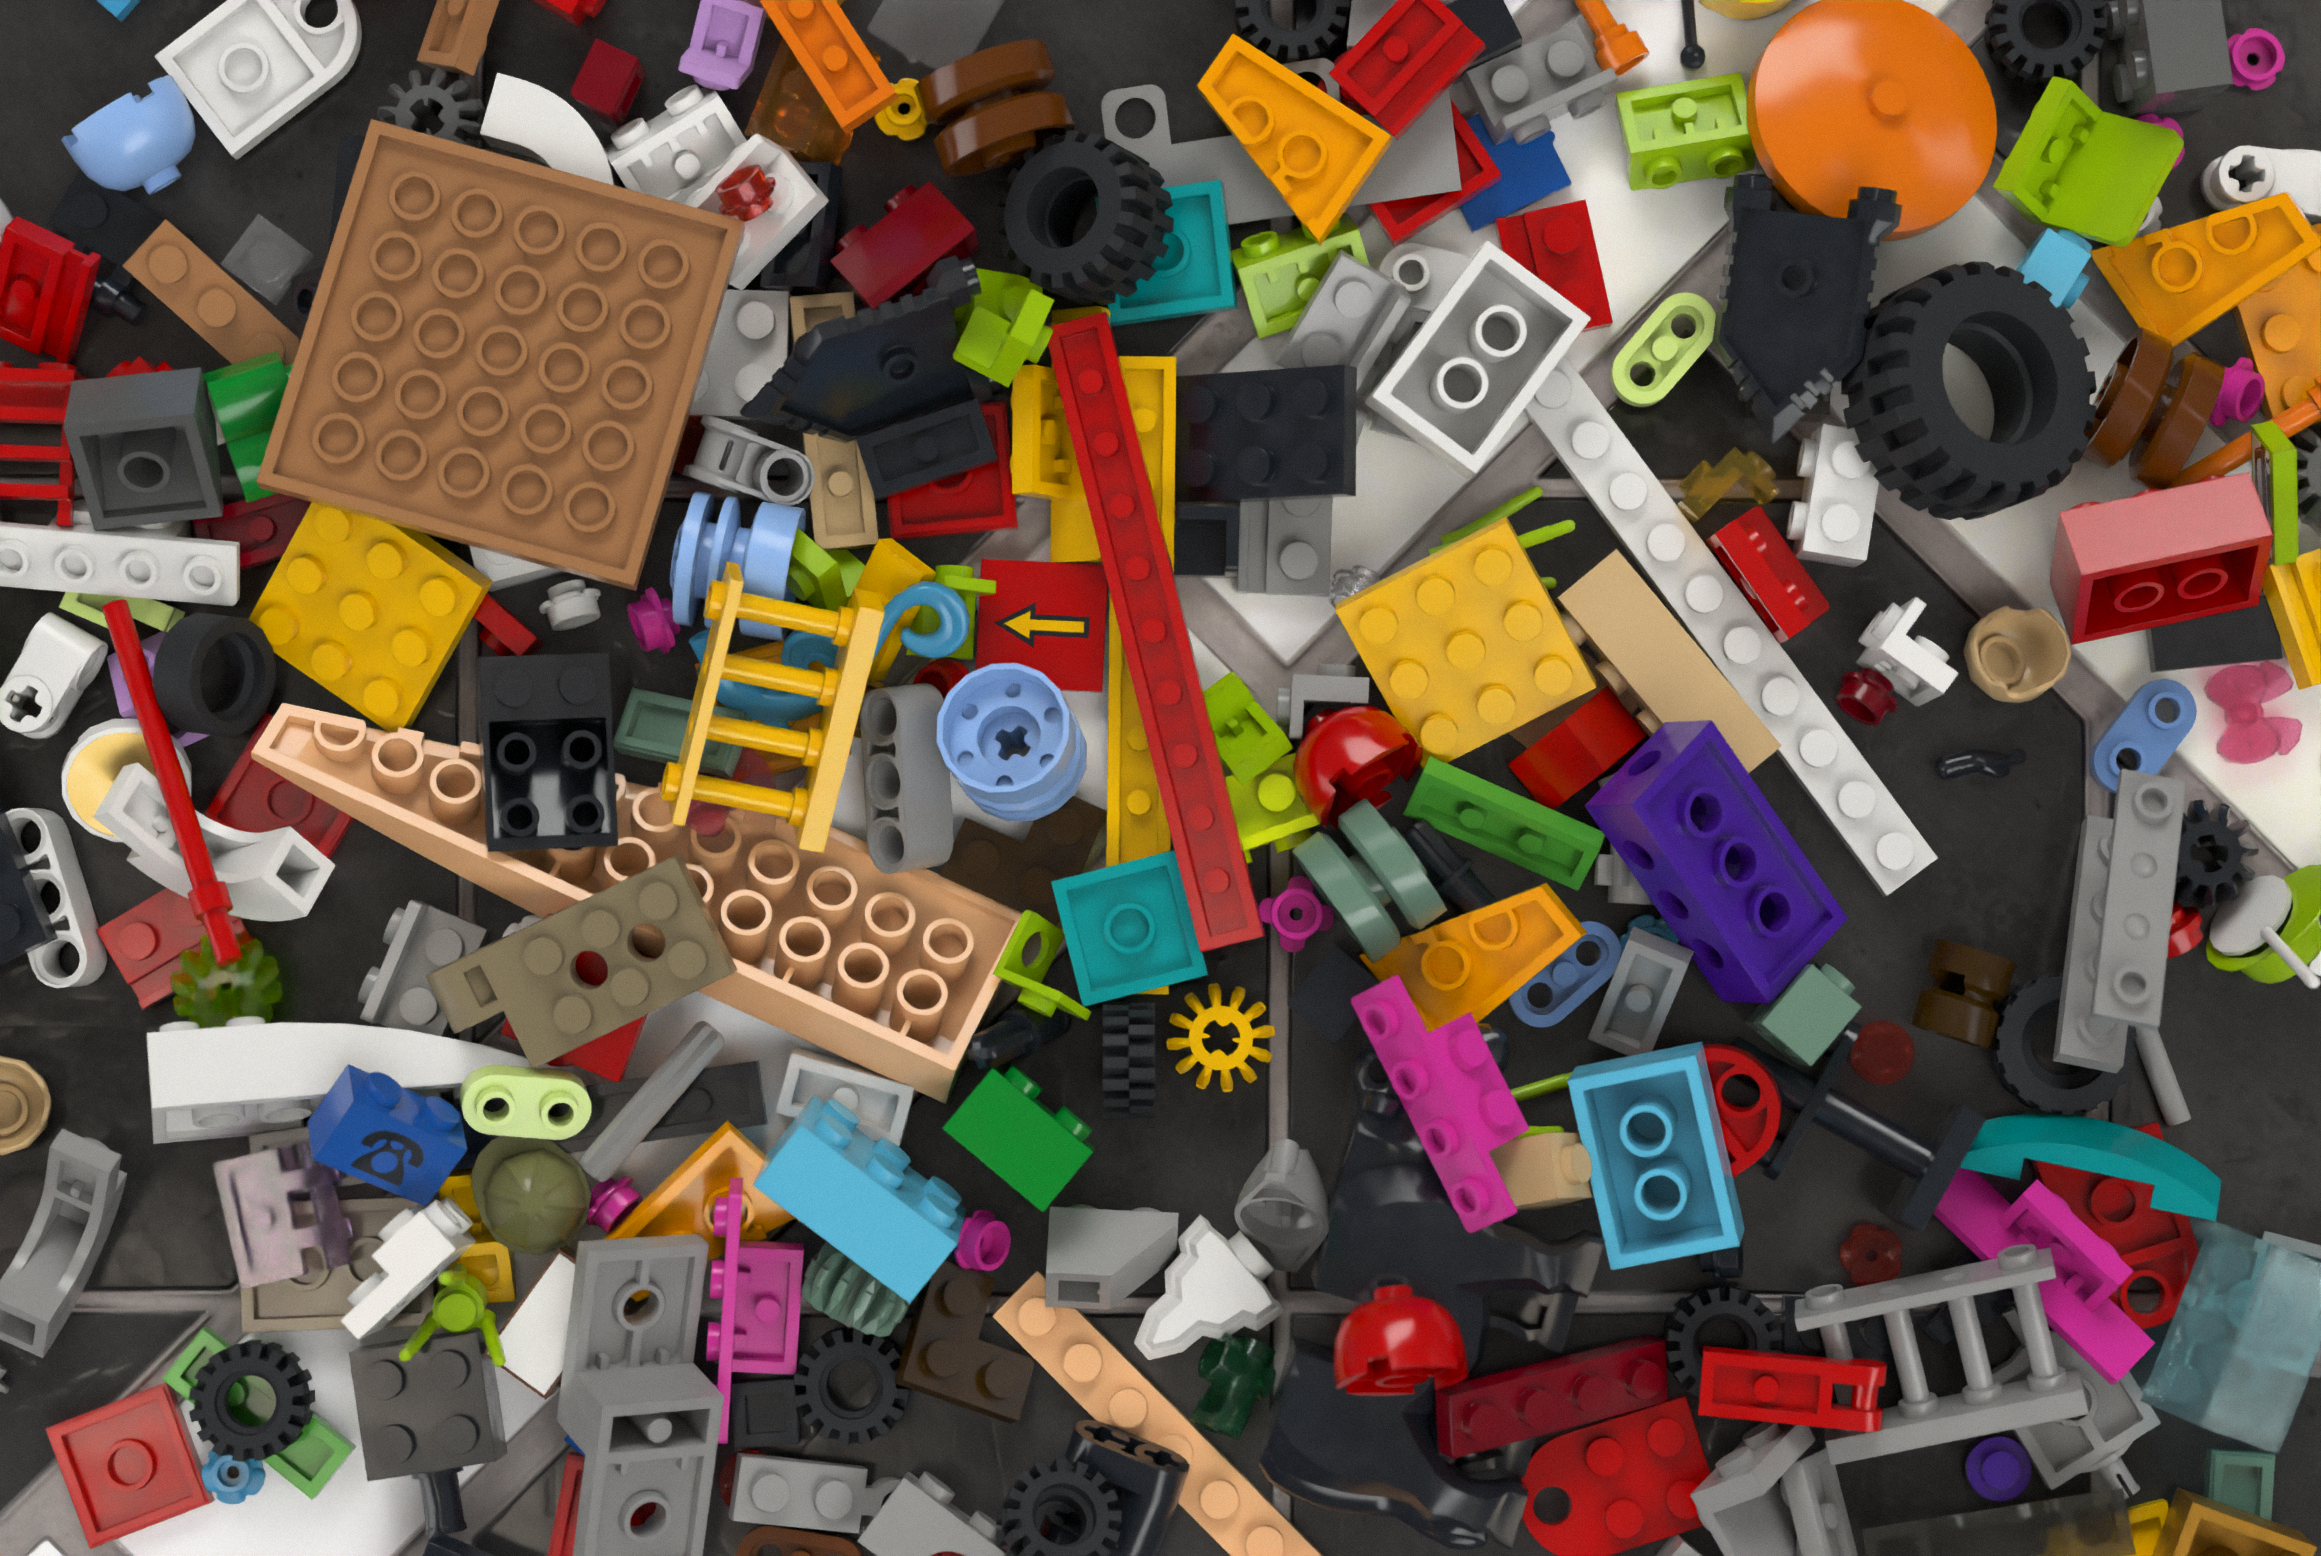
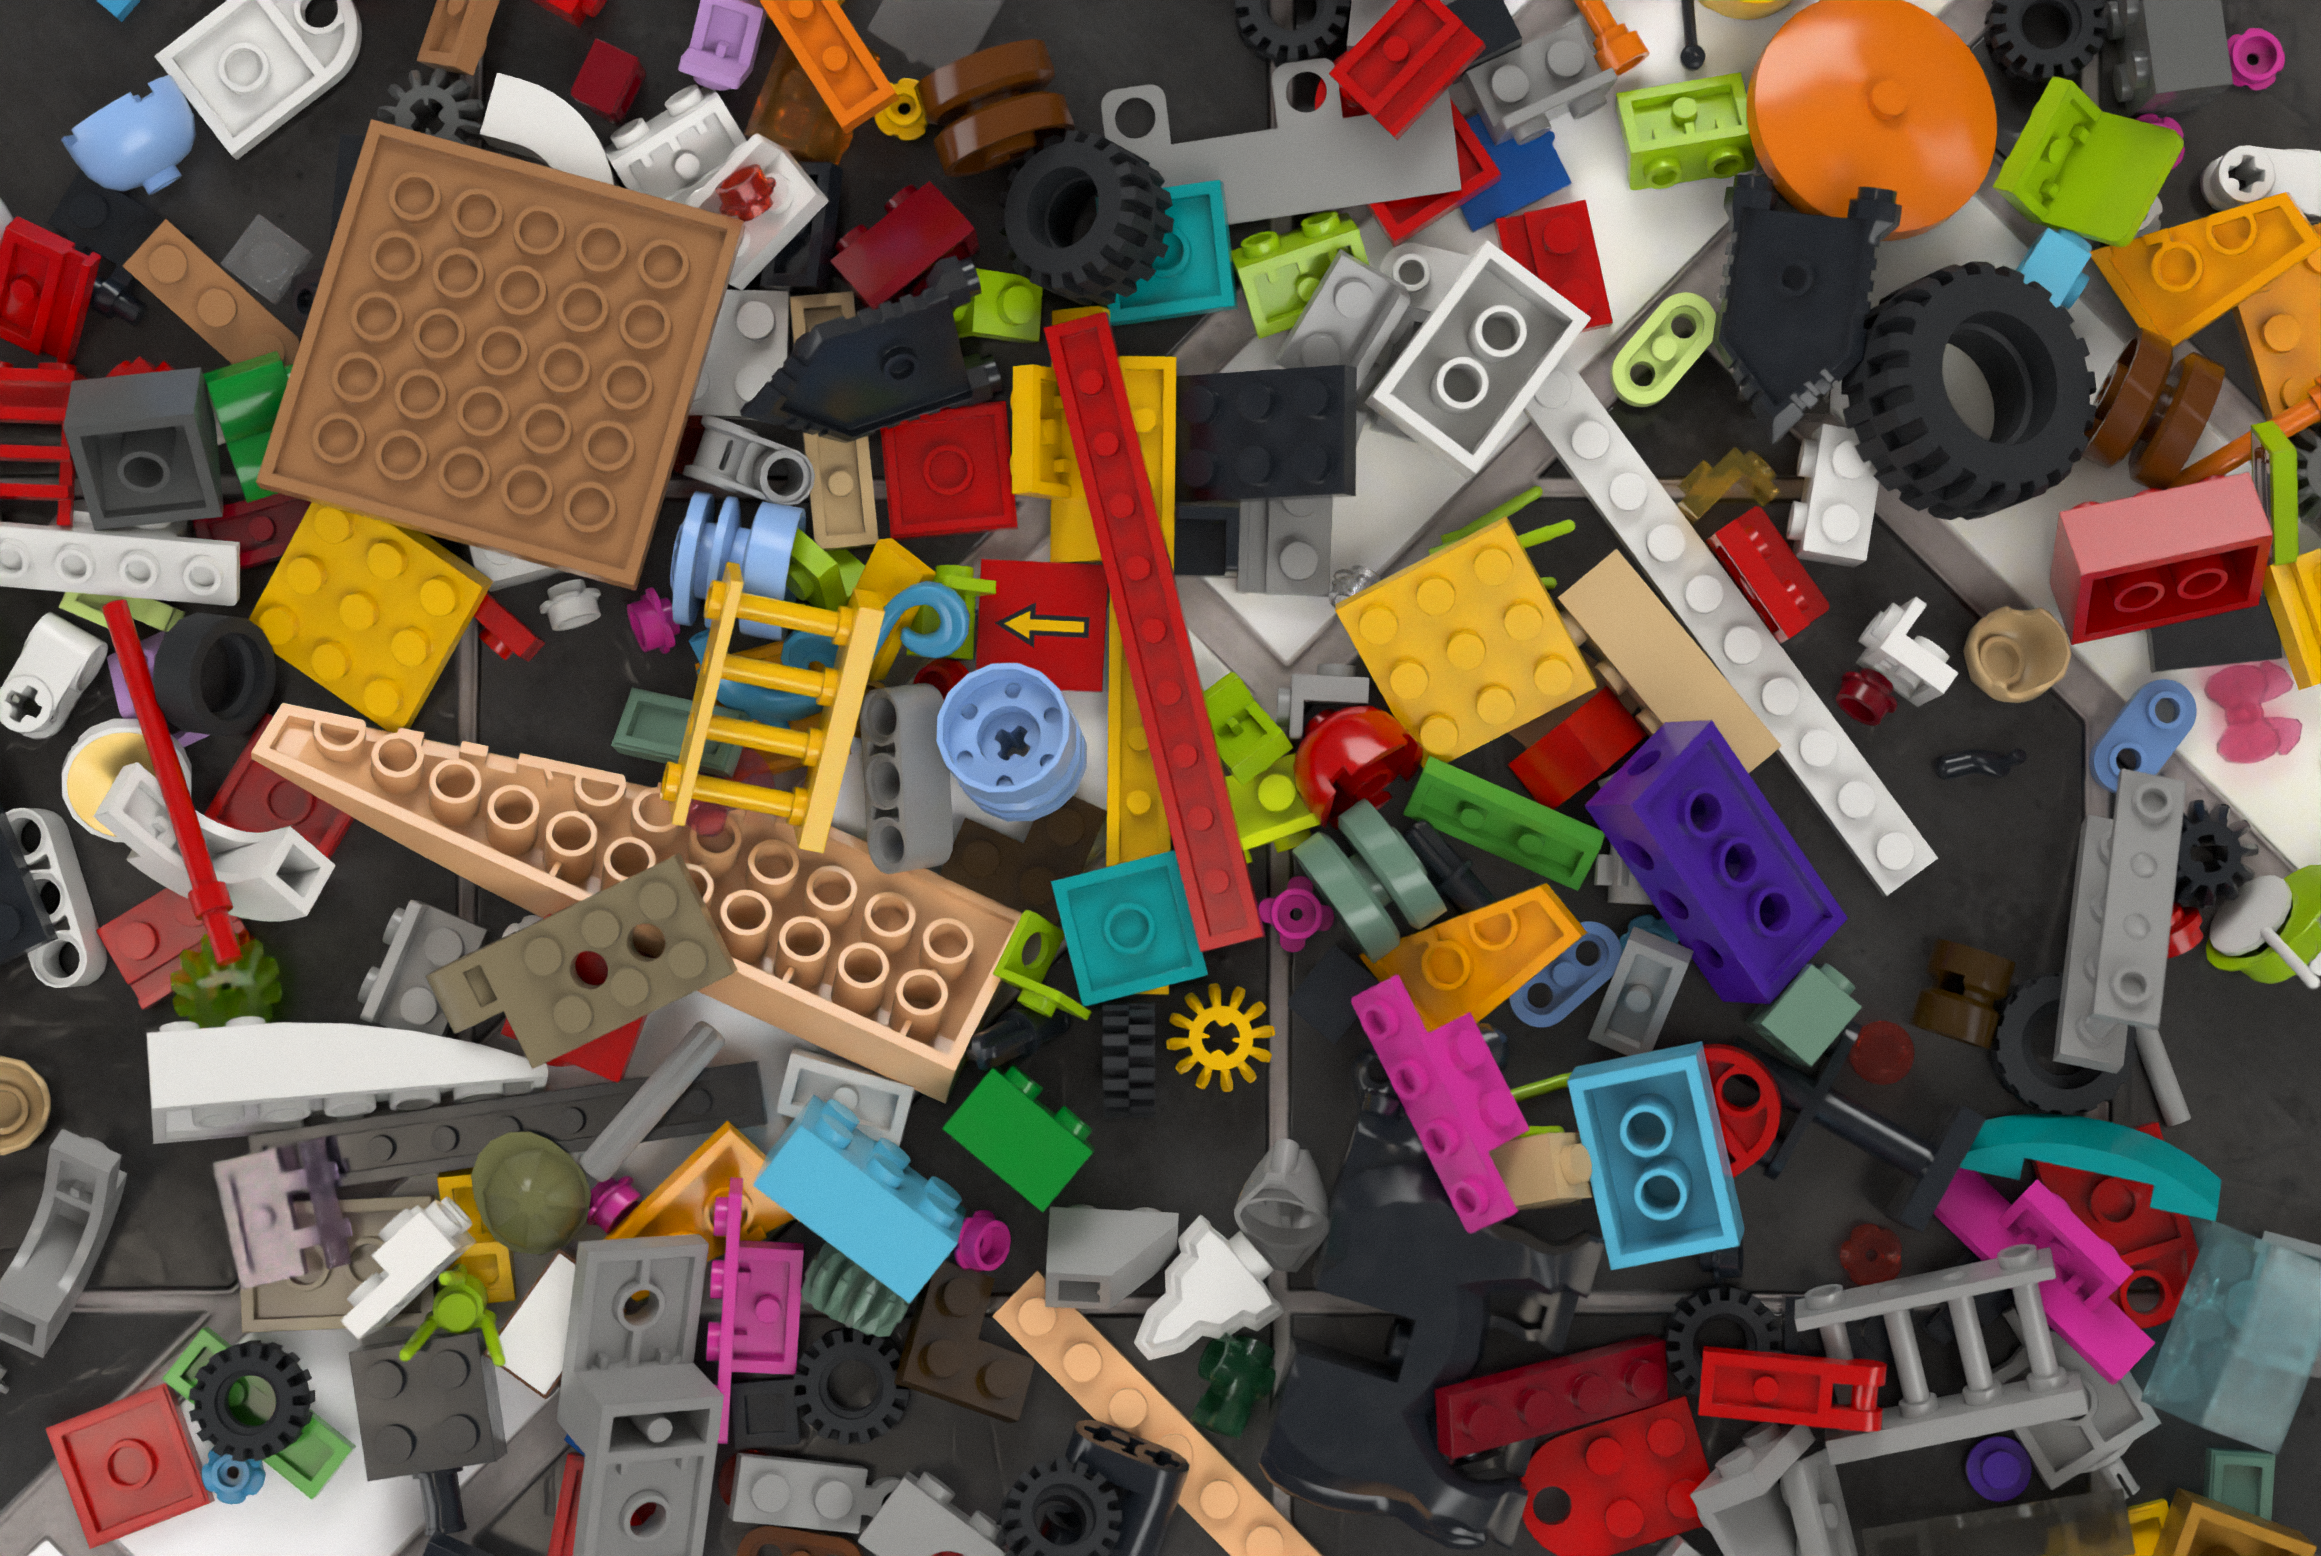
blue brick [307,1064,467,1207] -> none
yellowish green plate [459,1065,592,1140] -> none
black slope [475,652,618,852] -> none
black plate [856,398,998,501] -> none
lime bracket [953,288,1054,387] -> none
light orange wing [1197,34,1392,246] -> none
red cylinder [1333,1285,1468,1396] -> none
dark pink plate [2209,357,2265,427] -> none

